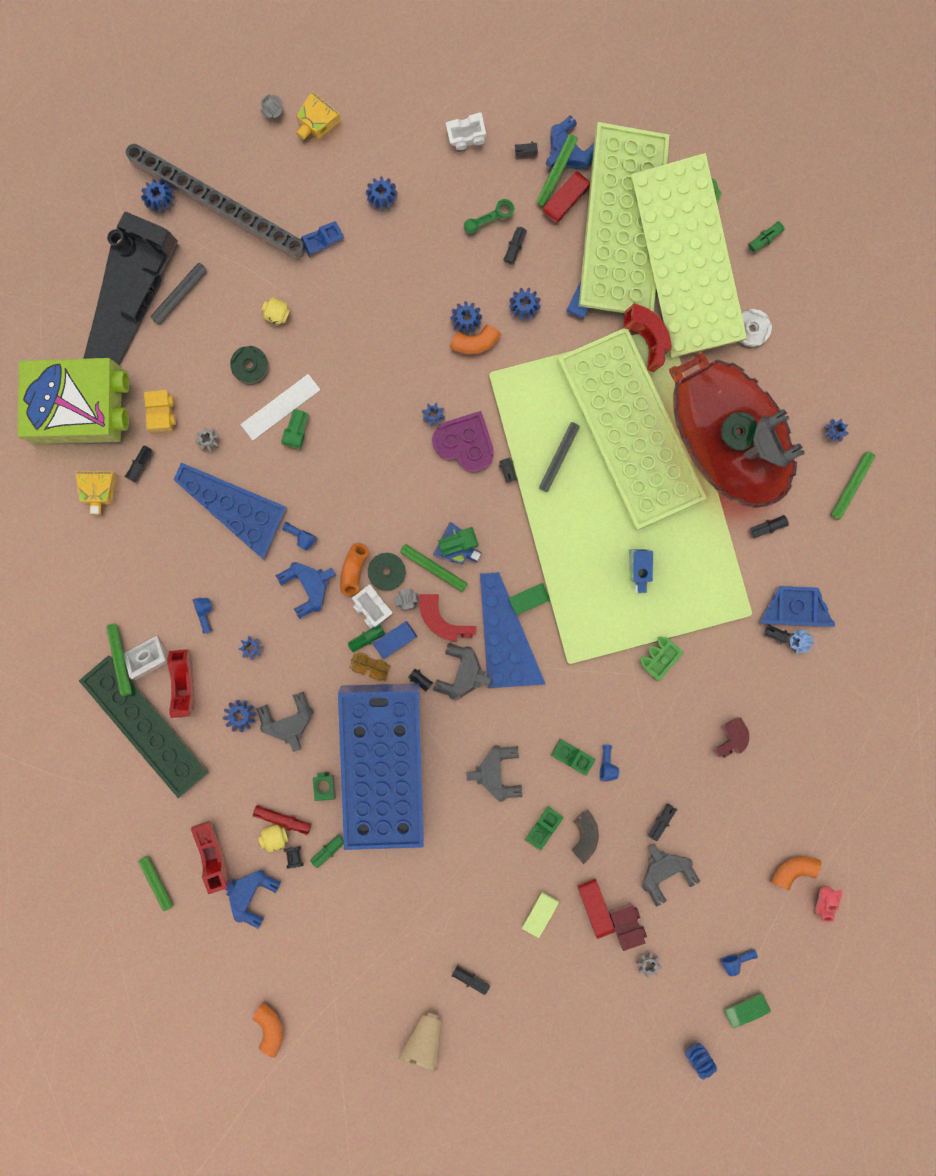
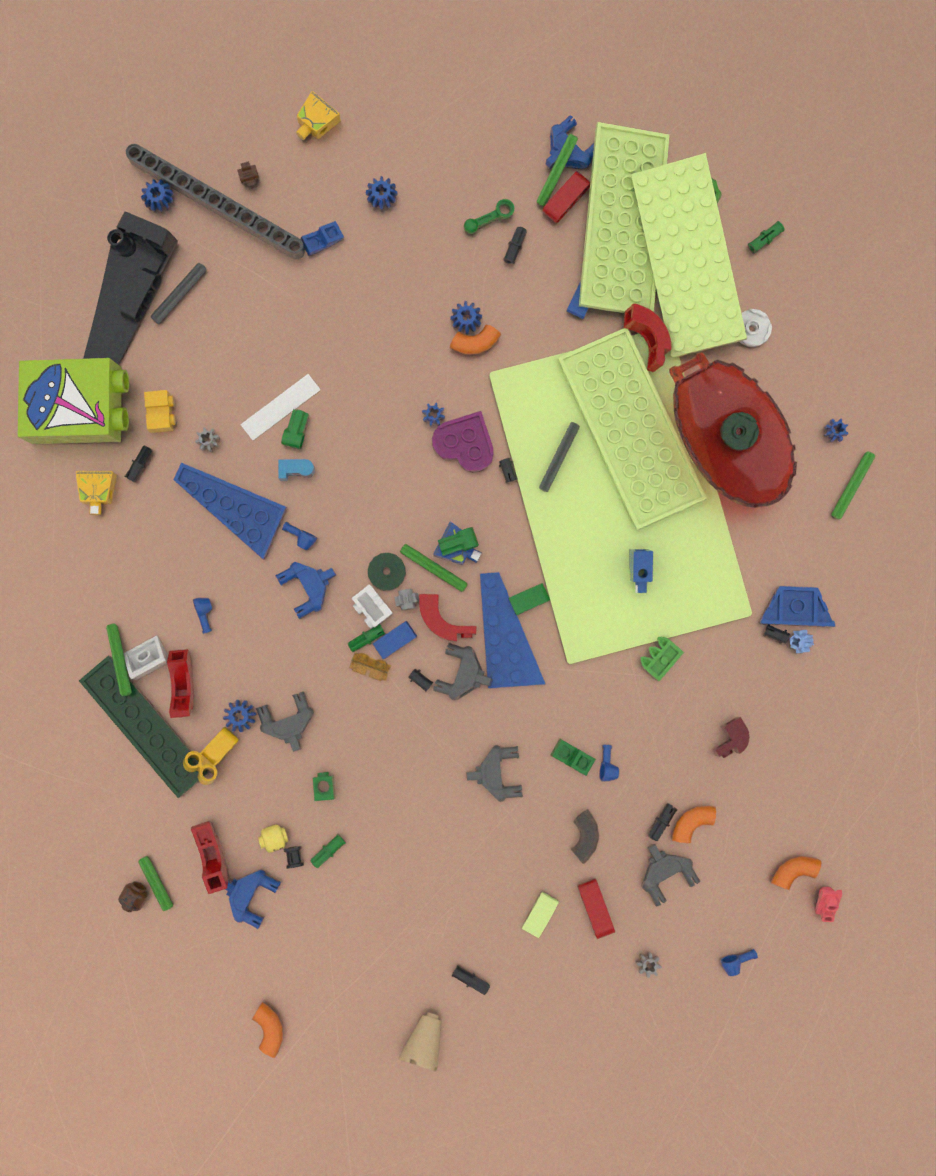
dark green plate [230,346,268,384] -> none
blue gear [238,636,263,660] -> none
red pin [253,805,312,835] -> none
light grey gear [260,94,283,118] -> none
light yellow head [261,297,290,325] -> none
blue piece [338,683,424,850] -> none
orange cylinder [340,543,369,596] -> none
white cylinder [445,112,486,150] -> none
blue gear [509,288,541,320] -> none
black pin [515,141,538,157] -> none
green slope [525,806,564,851] -> none
dark red brick [609,903,647,951] -> none
blue gear [686,1043,717,1080] -> none
green slope [725,993,771,1028] -> none
dark grey connector [745,409,805,467] -> none
black axle [750,515,789,538] -> none
none -> reddish brown head [118,881,148,912]
none -> yellow piece [183,727,239,785]
none -> reddish brown gear [237,161,259,187]
none -> dark azure leg [278,459,315,481]
none -> orange cylinder [672,806,716,843]

